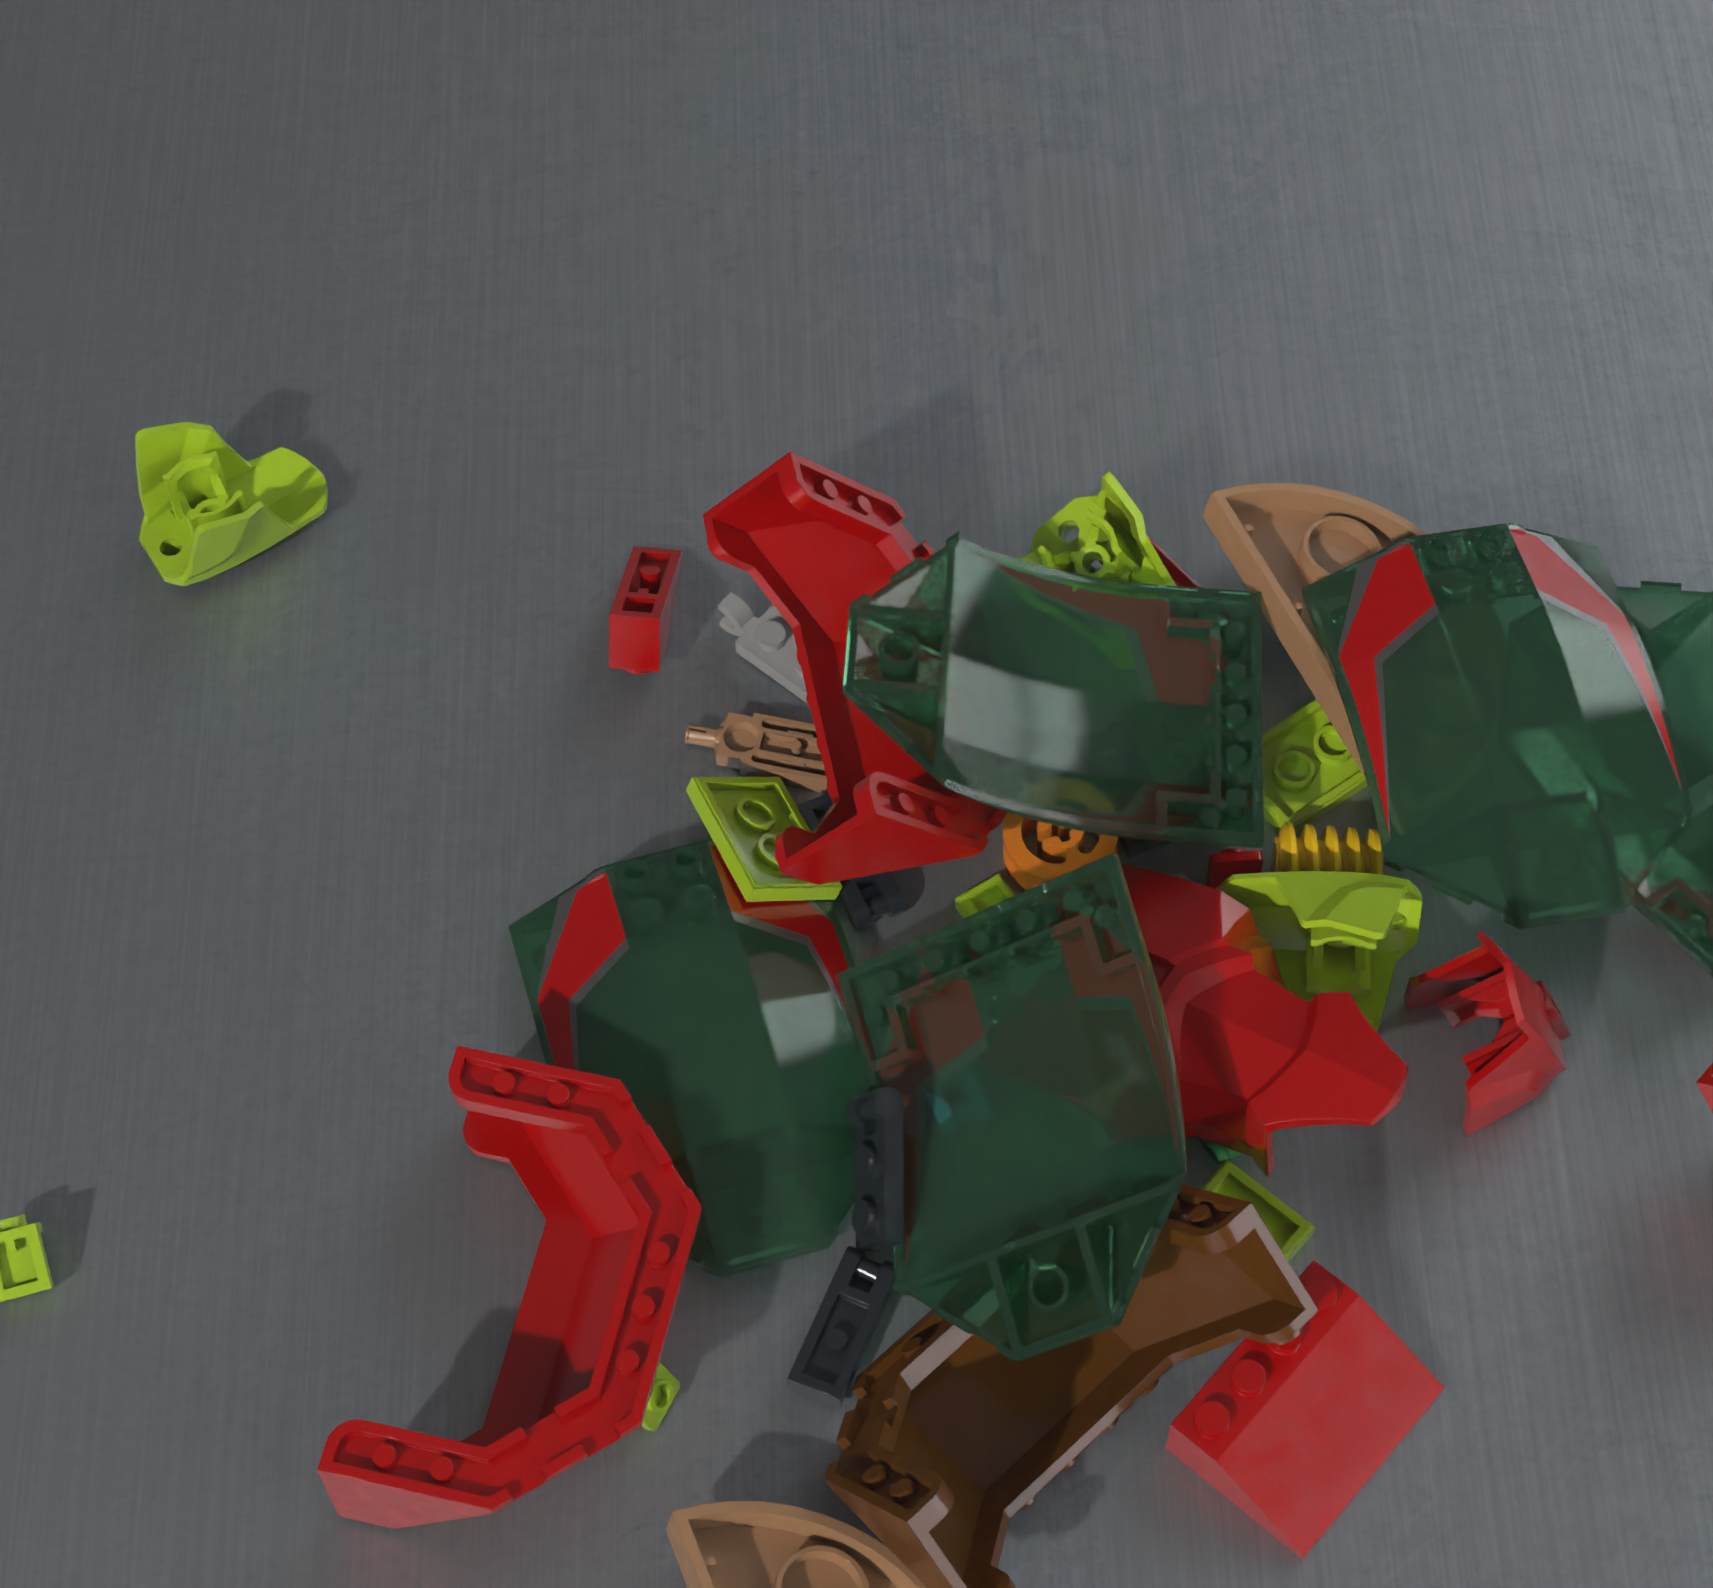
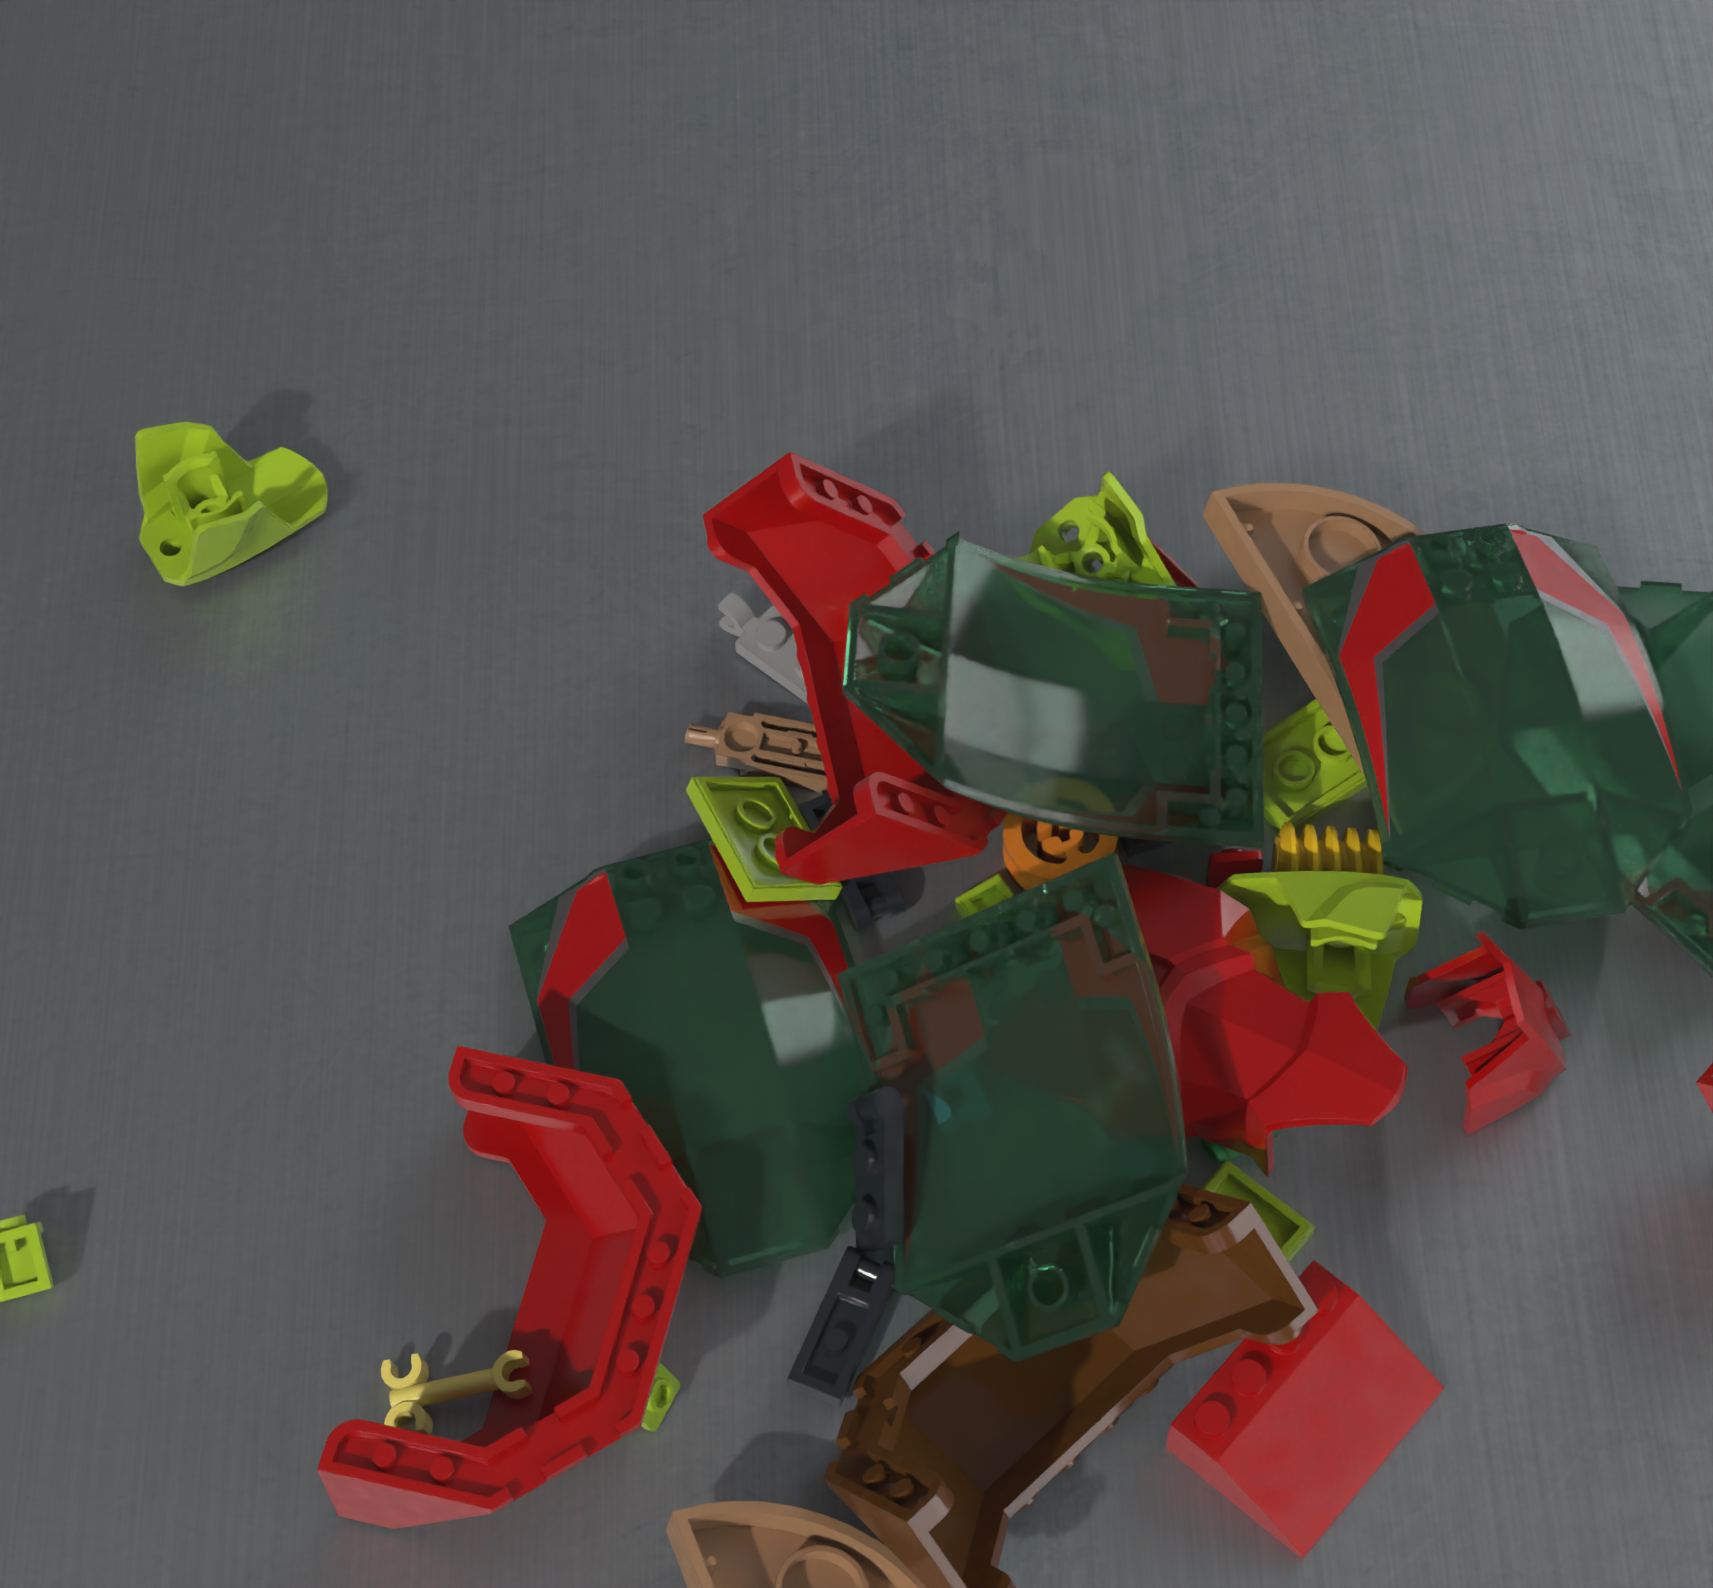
red slope [609,546,682,674] -> none
none -> light yellow bar [381,1350,532,1435]

